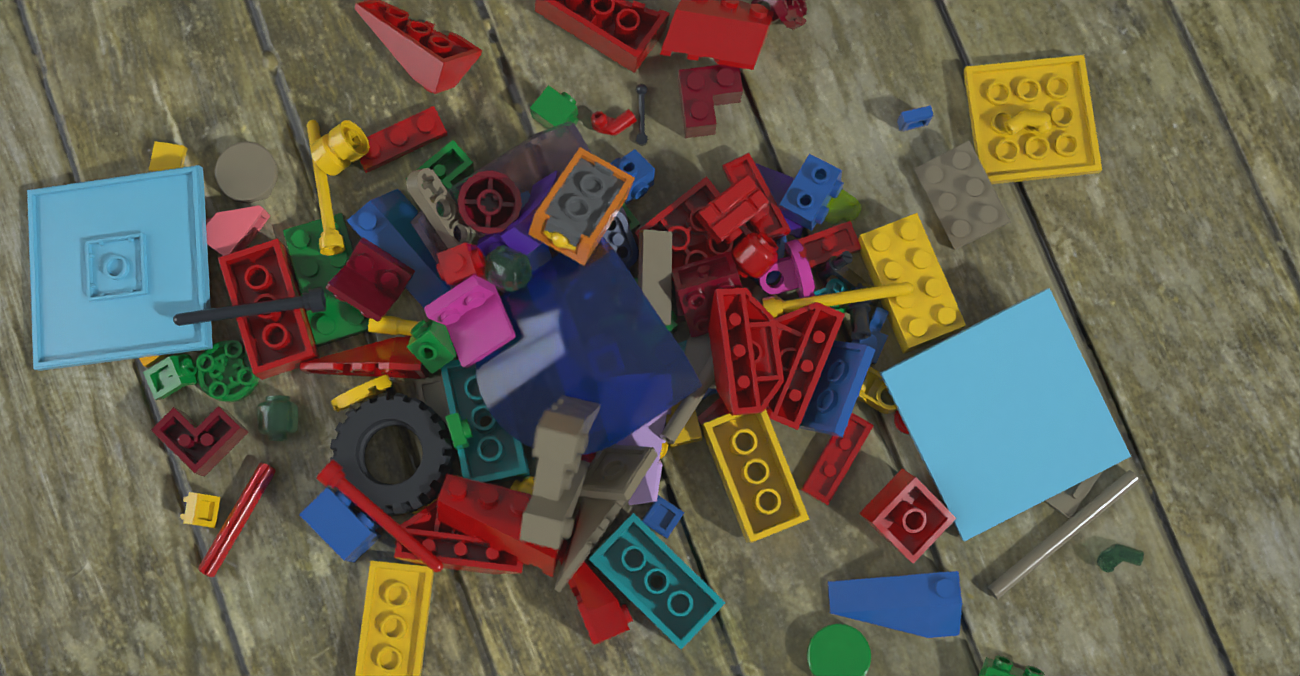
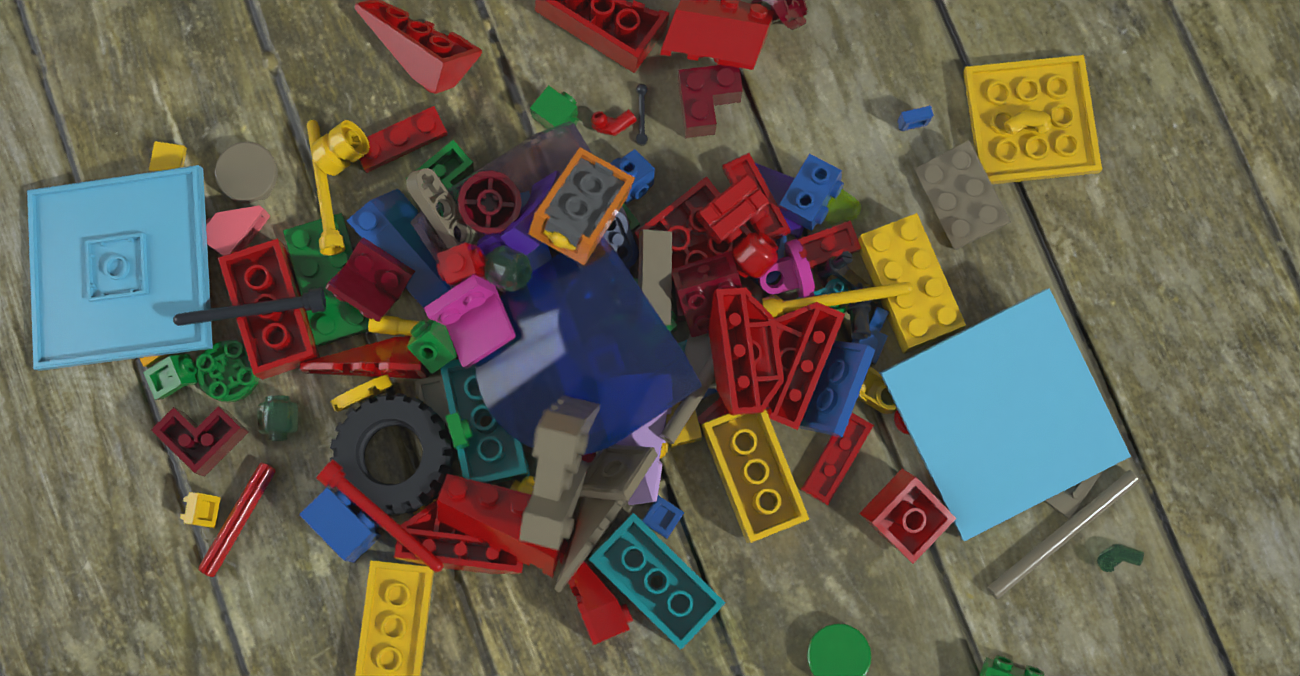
blue wedge [827,571,962,638] -> none

